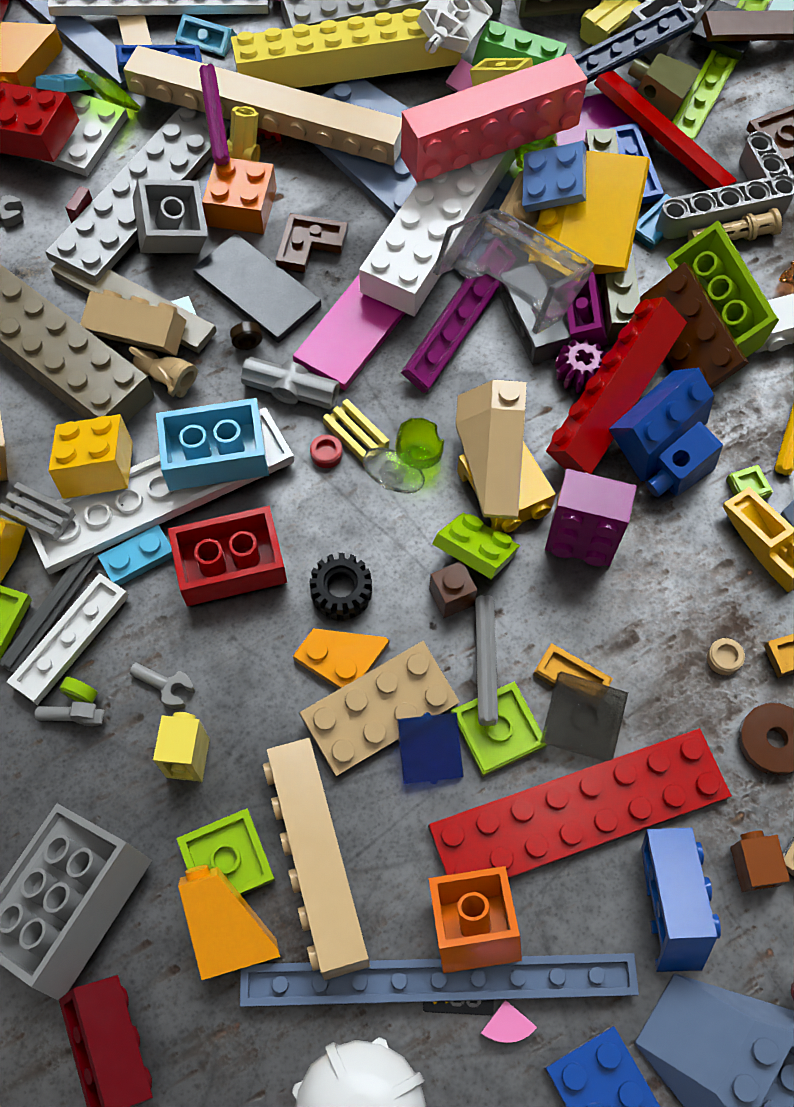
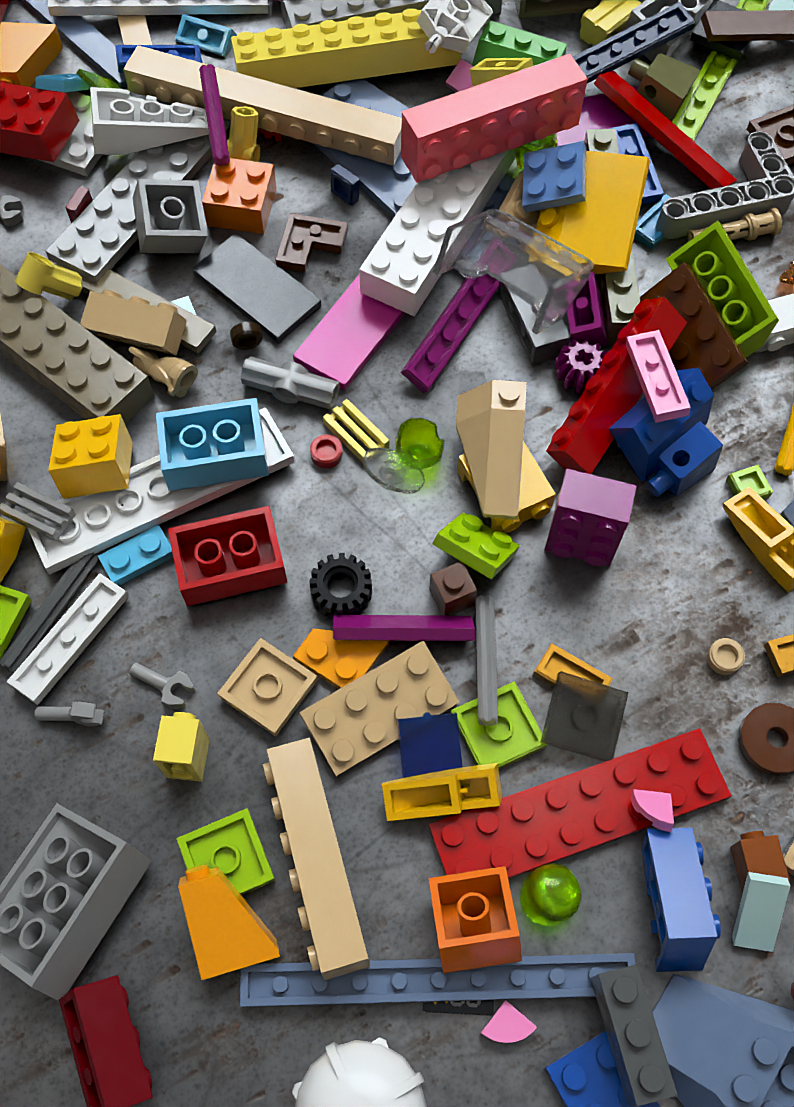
lime tile [59,677,98,704] -> none
none -> light yellow piece [15,252,82,300]
none -> white wedge [90,87,209,155]
none -> tan plate [217,638,318,737]
none -> dark blue tile [331,164,360,205]
none -> magenta tile [333,615,475,641]
none -> yellow slope [382,763,503,821]
none -> clear neon green hair [519,863,582,927]
none -> dark grey brick [591,964,678,1107]
none -> bright pink plate [626,330,691,423]
none -> bright pink tile [631,789,674,832]
none -> light aqua tile [732,872,790,952]

